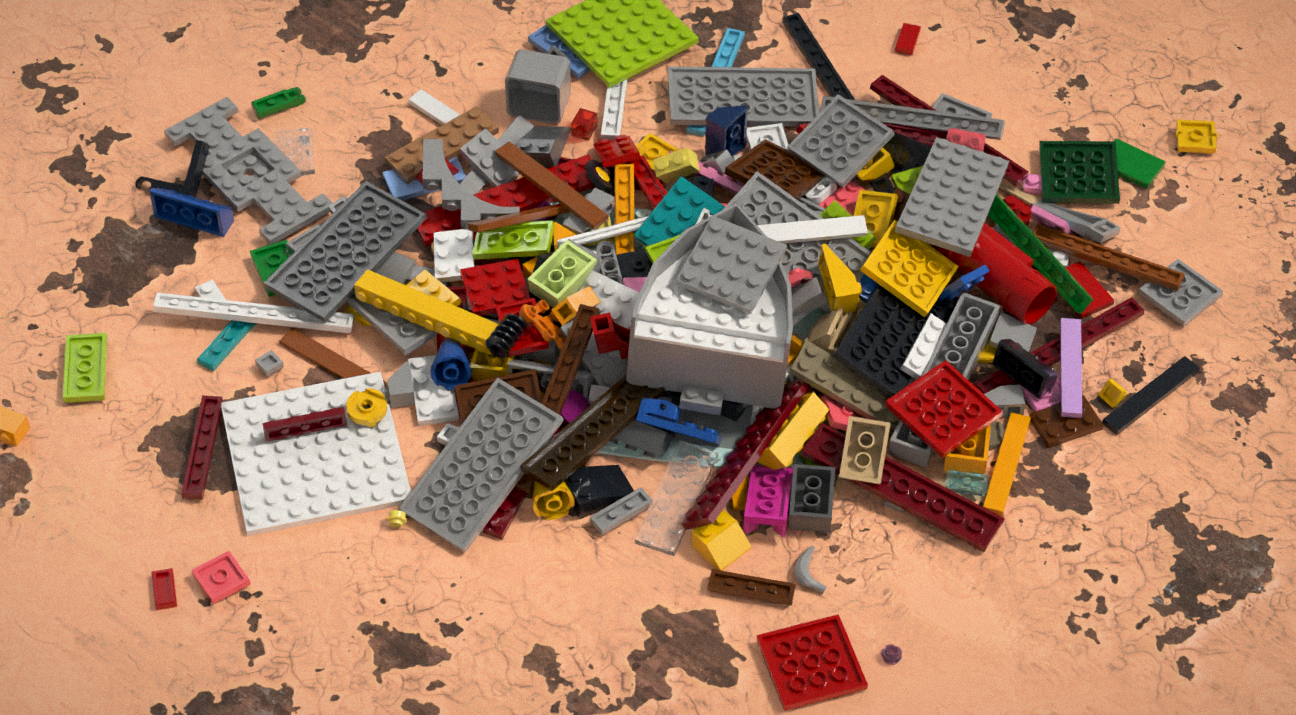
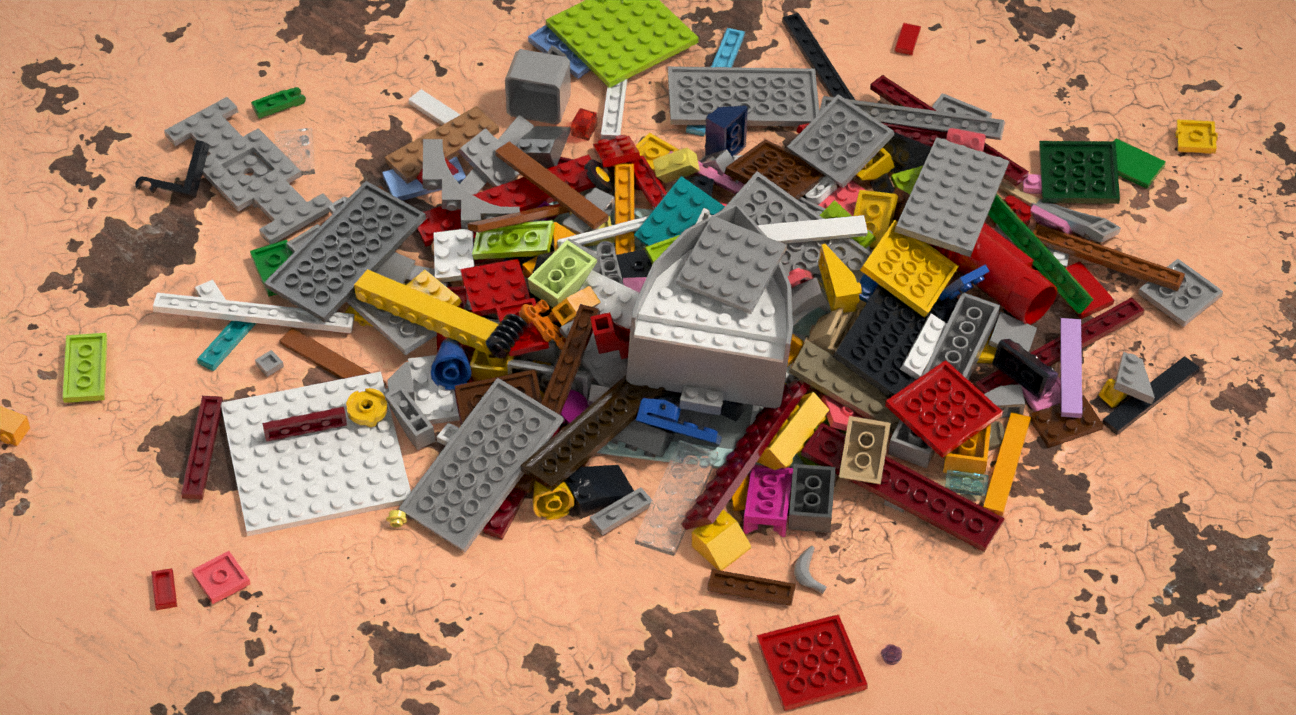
blue slope [149,188,234,237] -> none
white plate [746,123,789,151] -> none
none -> light grey slope [384,386,435,450]
none -> light grey wing [1114,352,1155,404]

